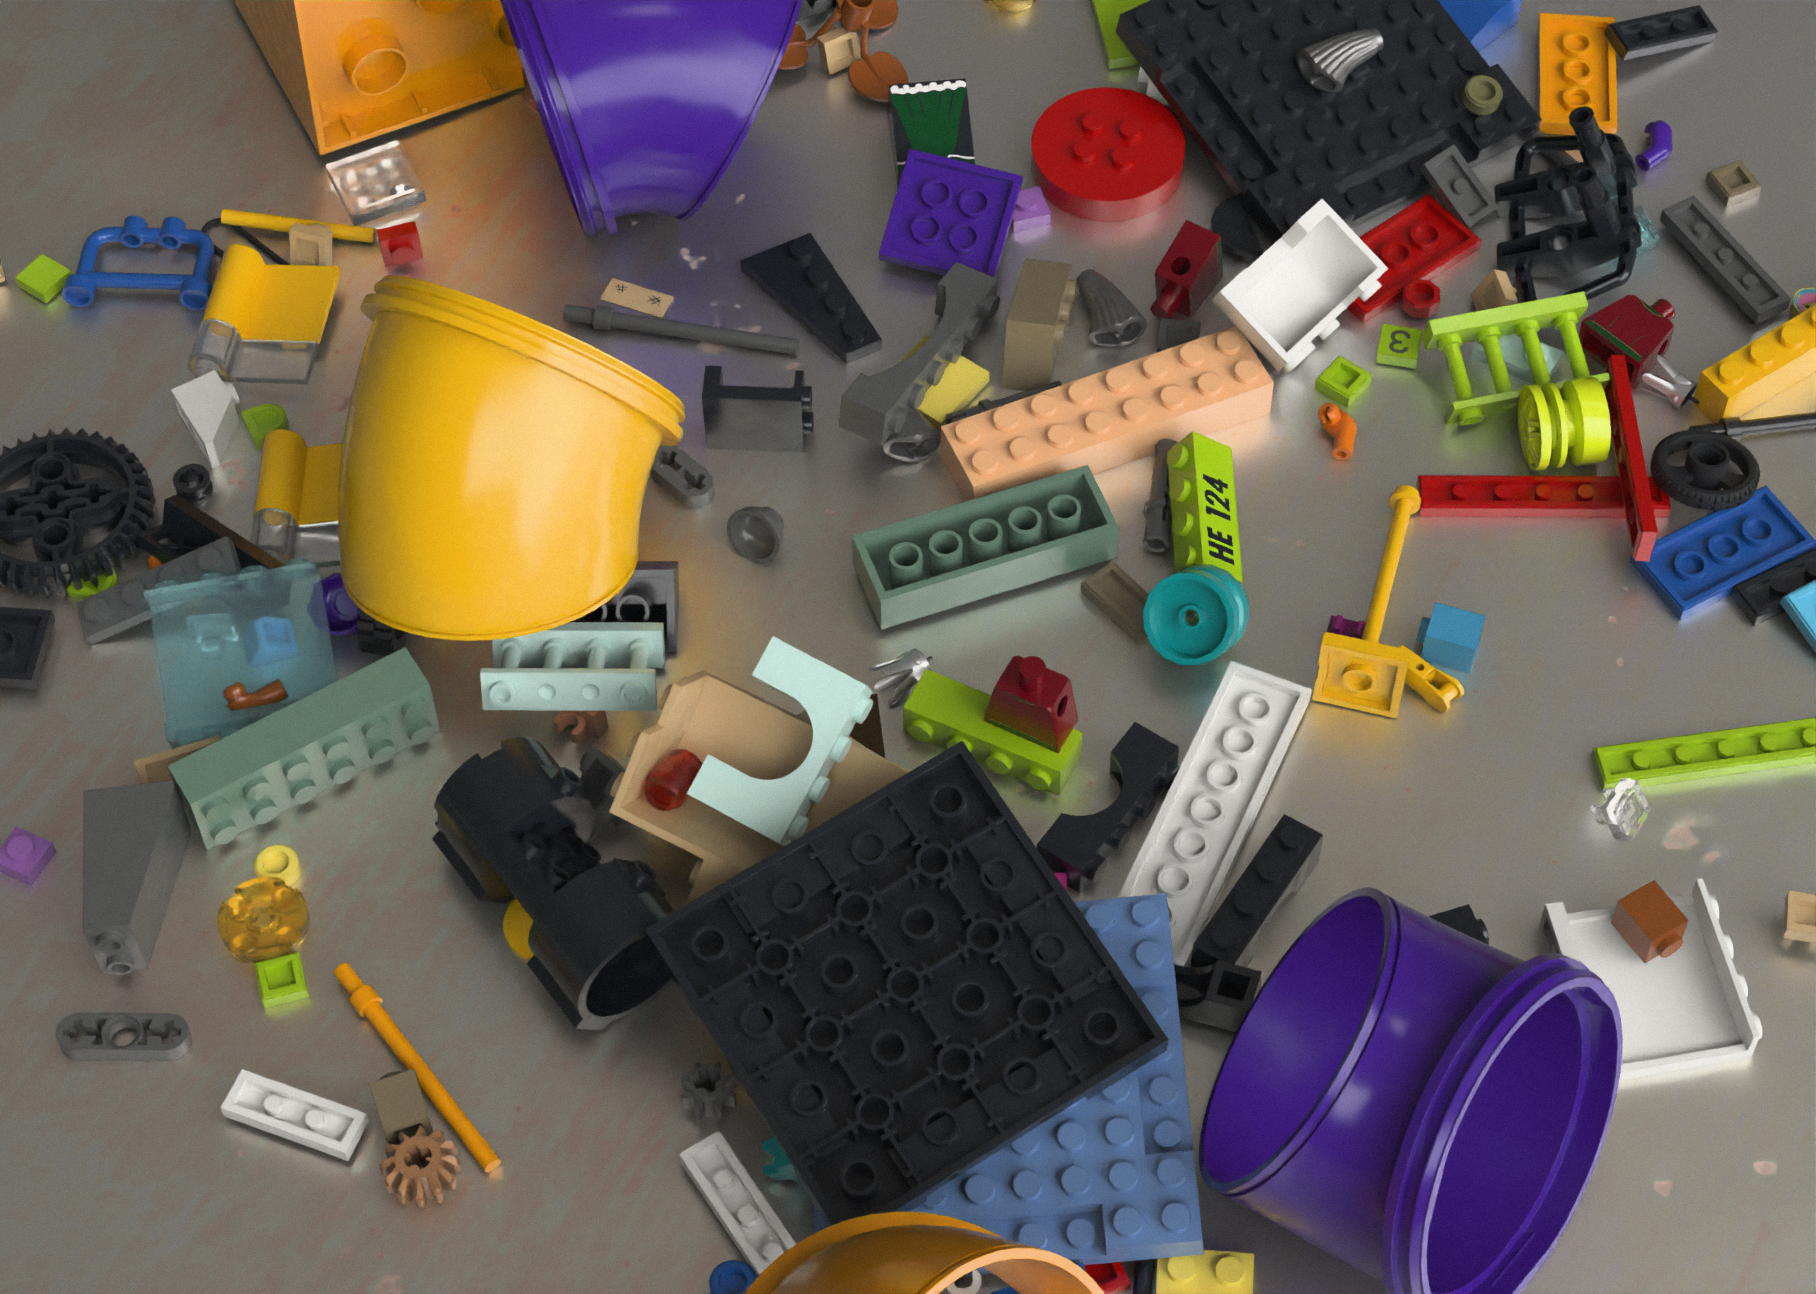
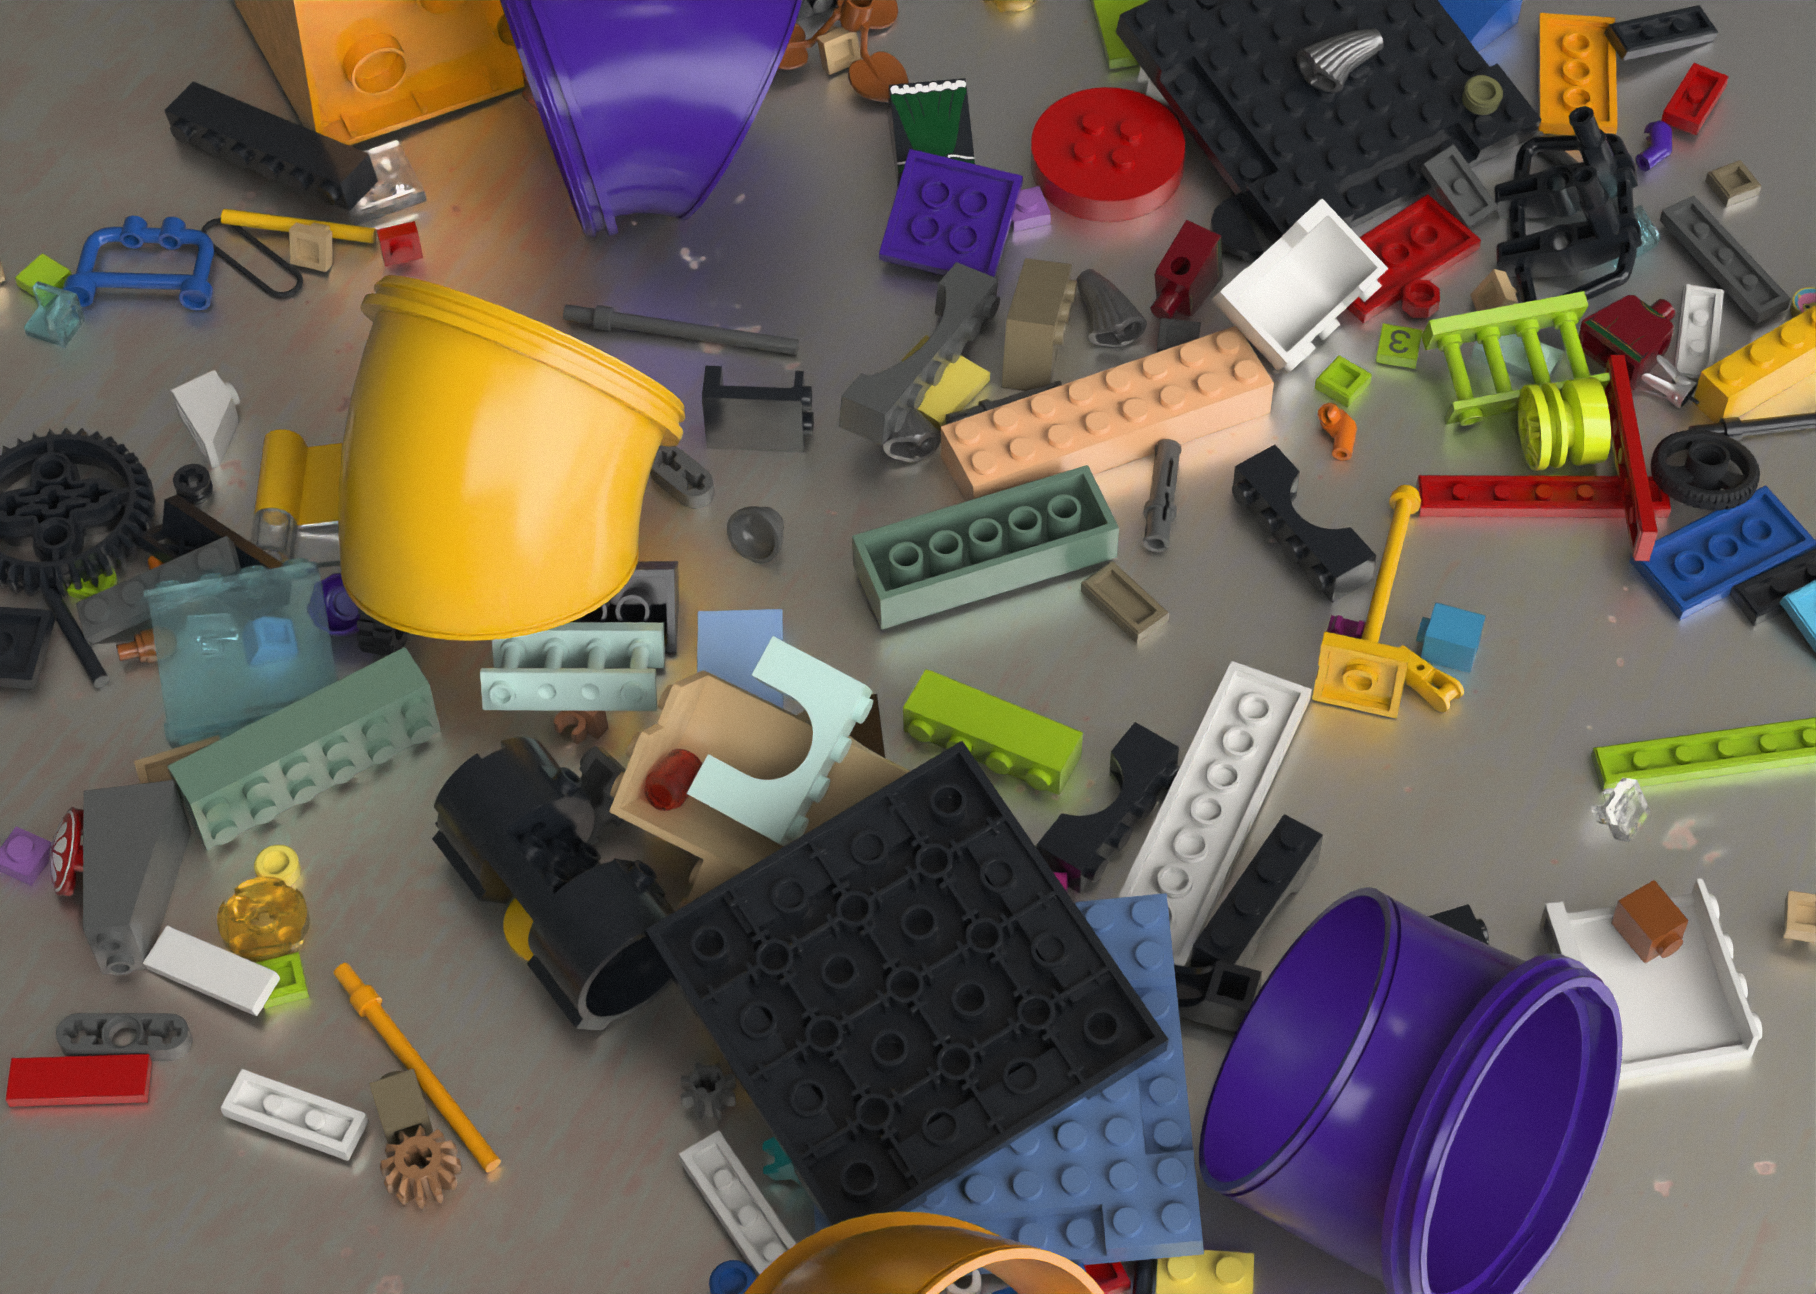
yellow door [187,244,341,384] -> none
dark orange arm [223,678,289,714] -> none
lime tile [240,403,289,449] -> none
tan sticker [600,278,674,318] -> none
black wing [740,233,882,364] -> none
flat silver piece [869,649,933,707] -> none
dark red torso [984,656,1078,753] -> none
teal wheel [1143,565,1249,665] -> none
lime brick [1167,431,1243,583] -> none
none -> red tile [5,1054,152,1107]
none -> clear light blue panel [24,281,85,348]
none -> black bar [42,588,110,688]
none -> red dish [49,807,84,896]
none -> dark orange cylinder [116,627,178,664]
none -> white tile [143,926,280,1016]
none -> black brick [164,81,378,211]
none -> light blue tile [697,609,783,708]
none -> black arch [1232,444,1377,603]
none -> red plate [1661,63,1729,135]
none -> white tile [1672,284,1724,383]

